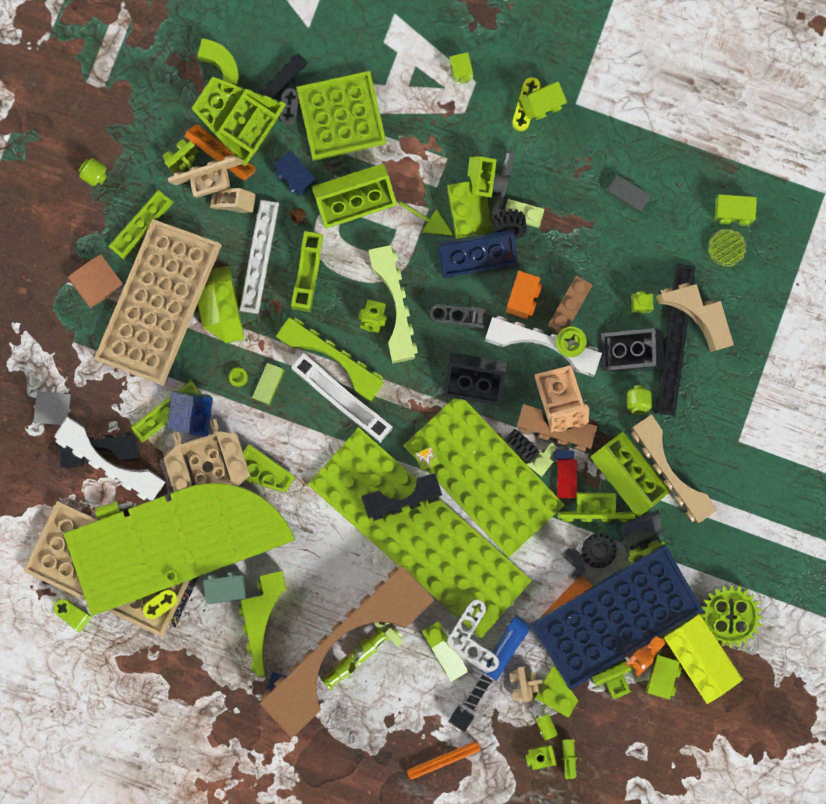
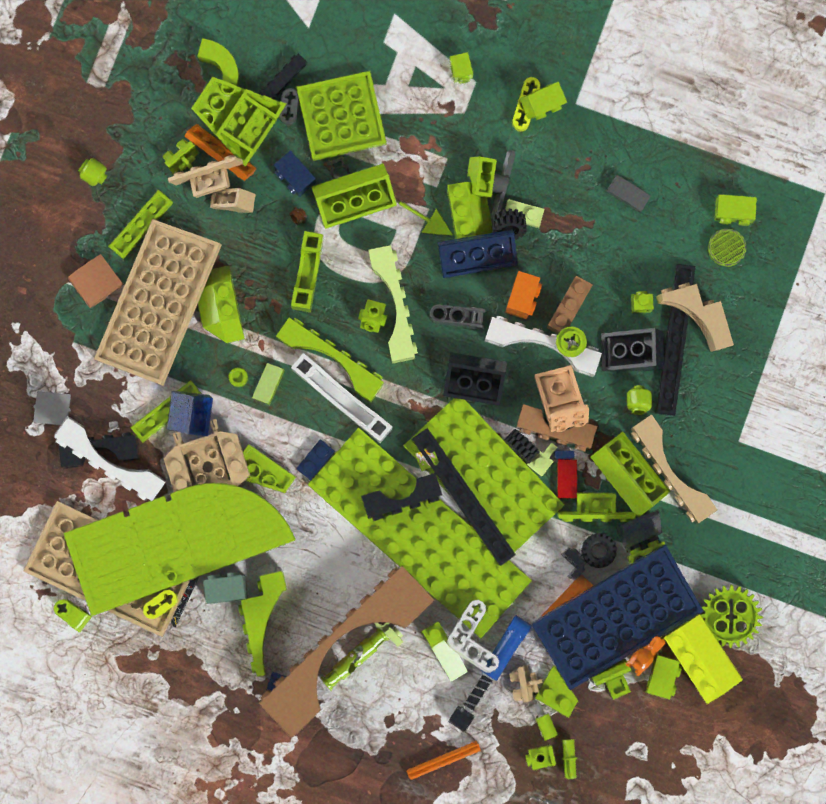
lime piece [95,501,133,520] -> none
white tile [239,199,279,314] -> none
none -> dark blue piece [296,439,335,481]
none -> black tile [411,428,516,566]

